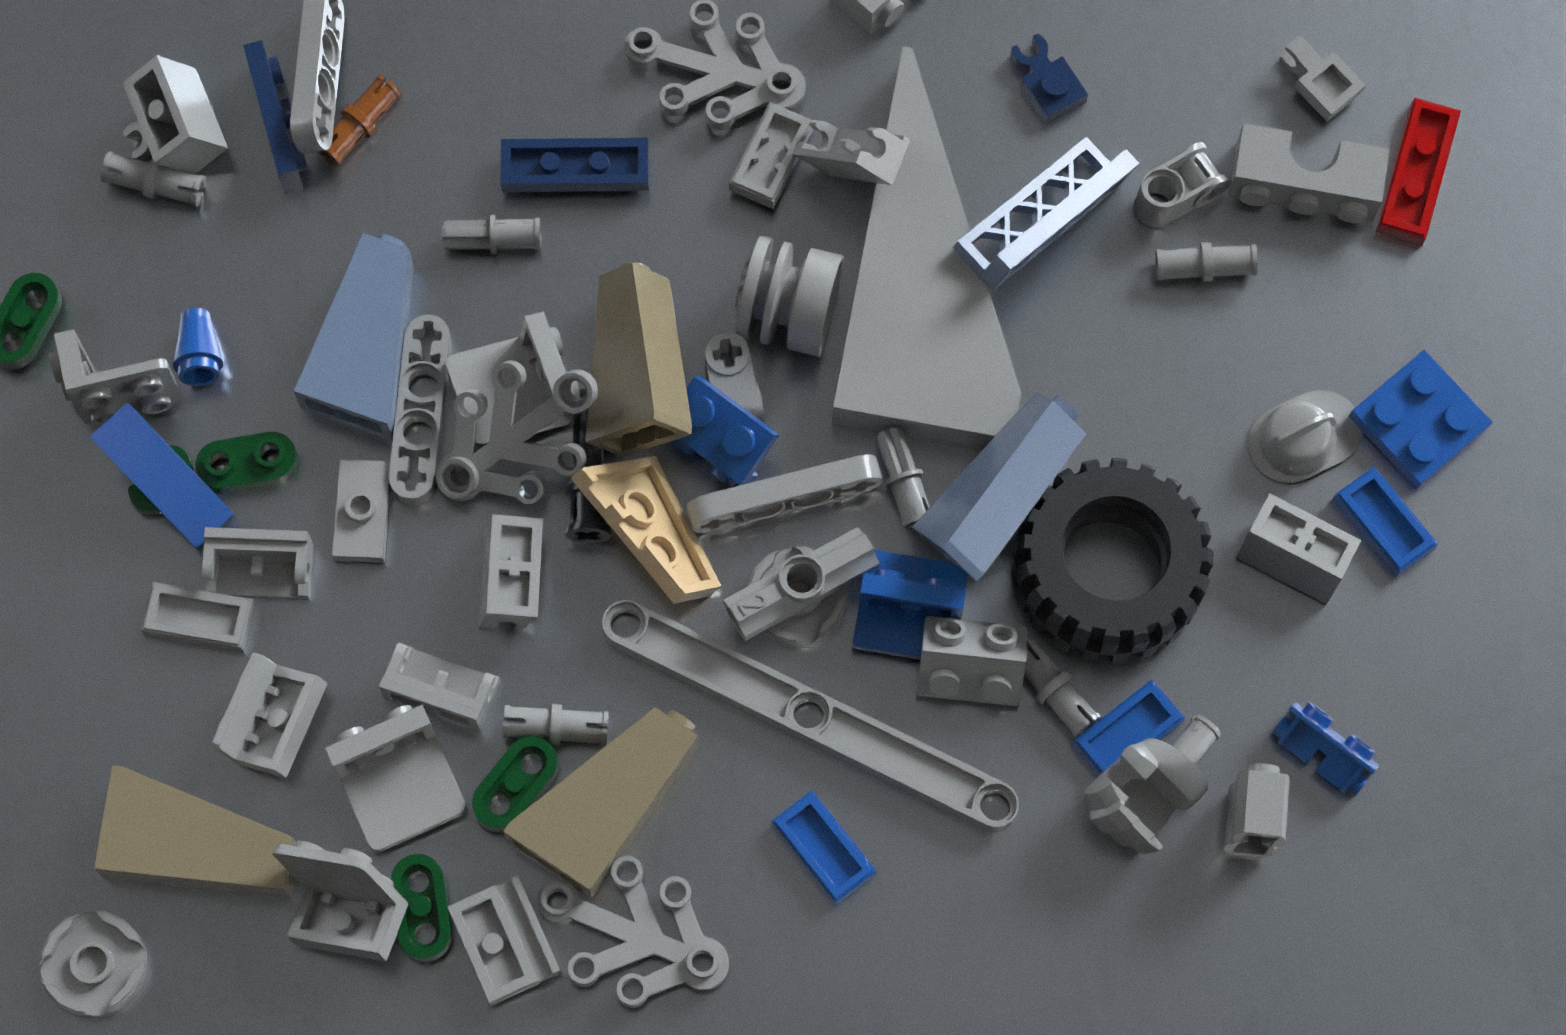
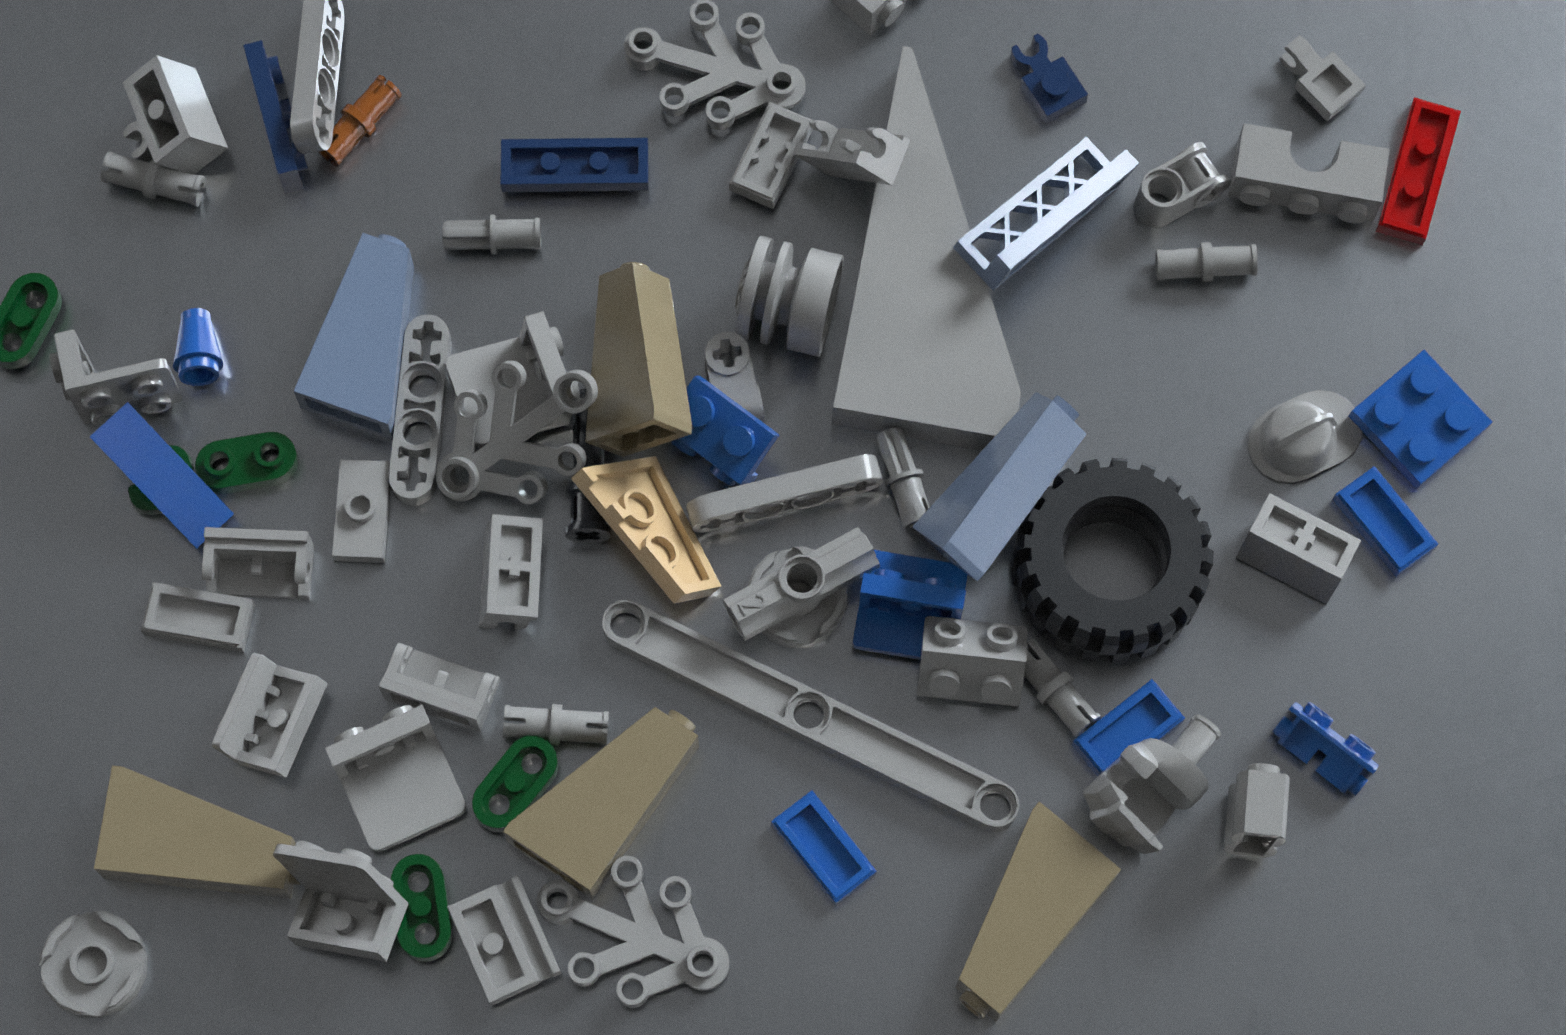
none -> dark tan slope [955,801,1121,1022]

